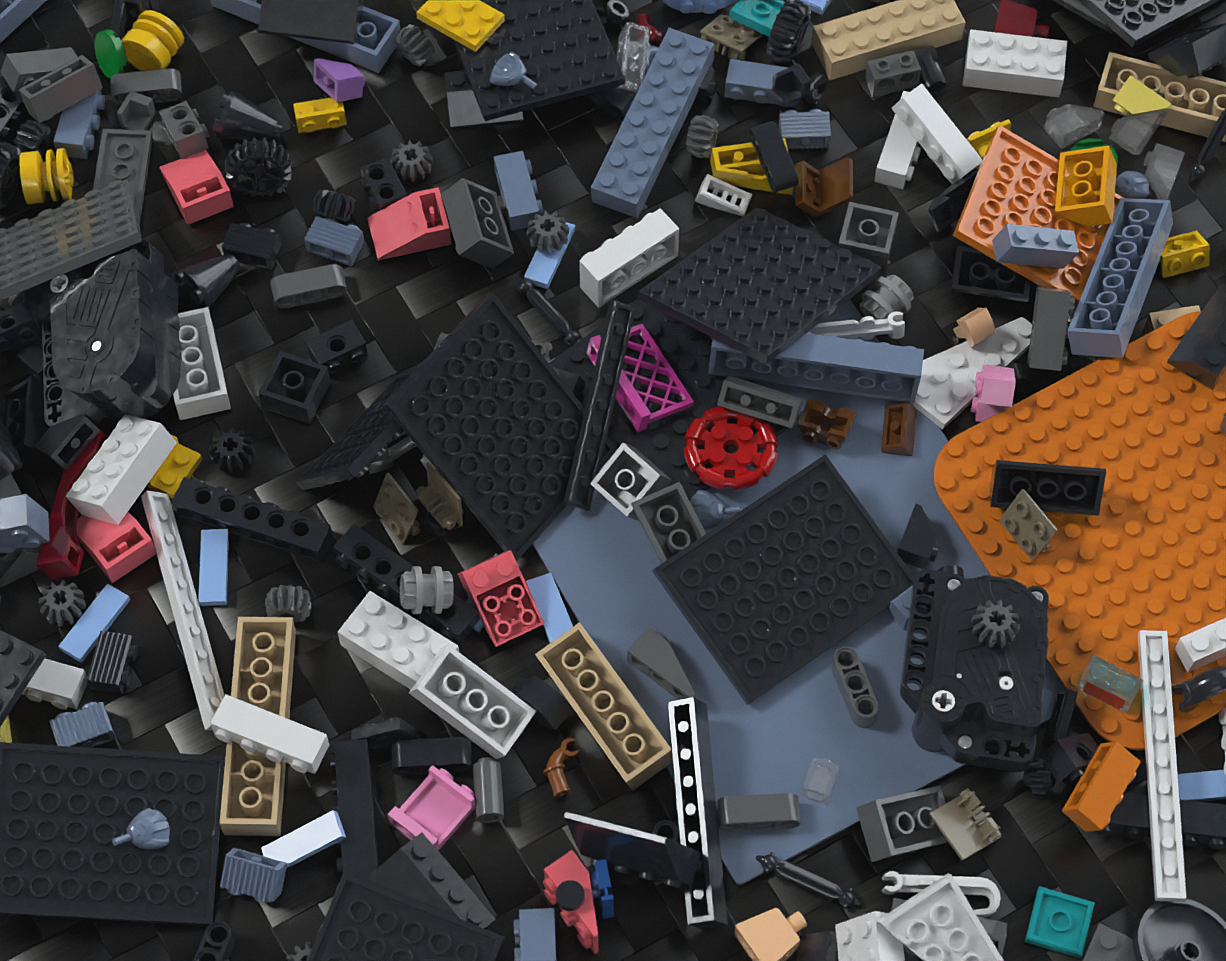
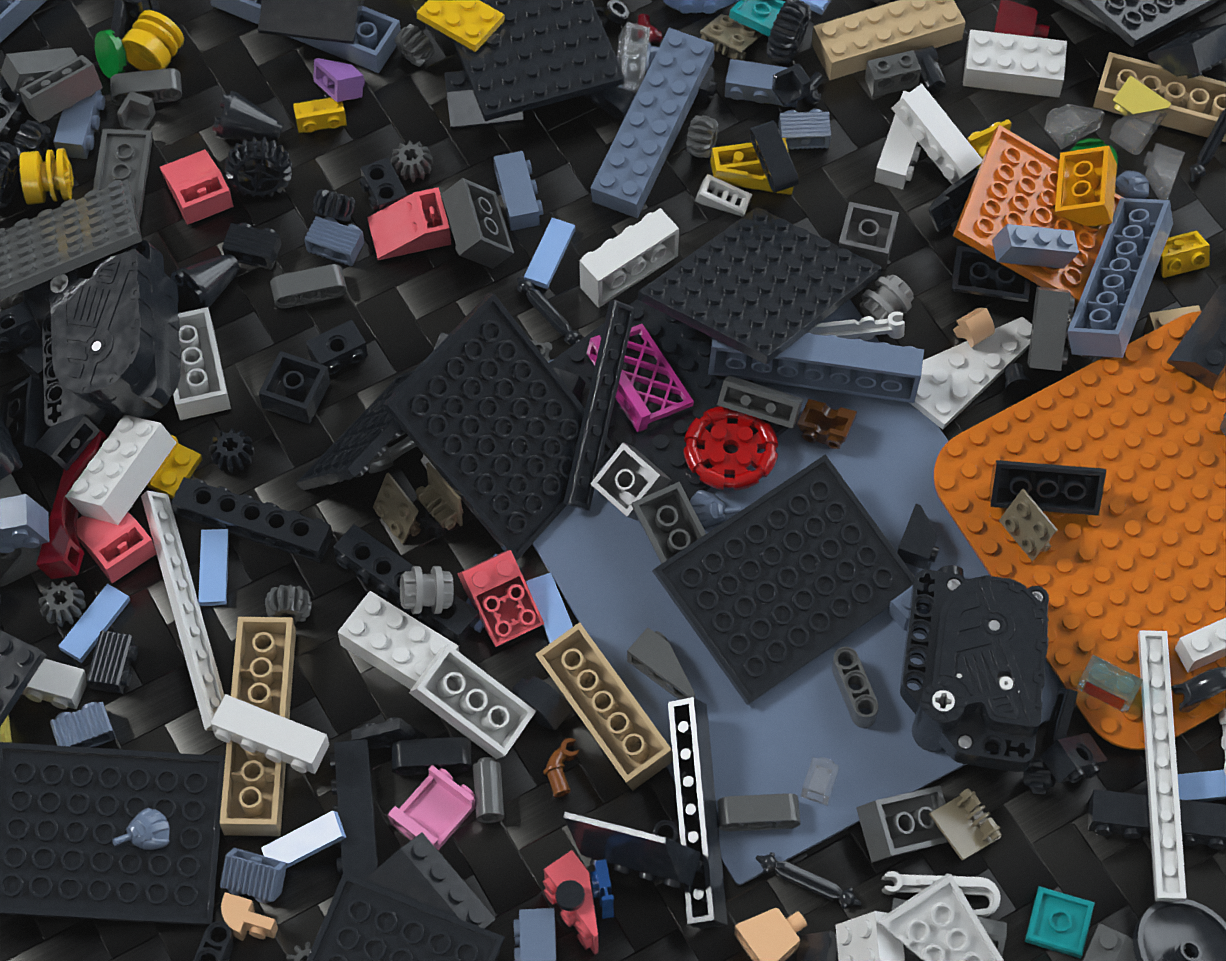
dark grey brick [159,101,209,159] -> none
sand blue piece [490,52,537,89] -> none
dark grey gear [526,210,569,254] -> none
reddish brown bracket [795,157,853,218] -> none
reddish brown slope [881,402,917,456] -> none
bright pink brick [971,365,1016,422] -> none
dark grey gear [971,600,1020,648] -> none
orange brick [1062,741,1140,832] -> none
none -> light nougat brick [221,892,278,941]

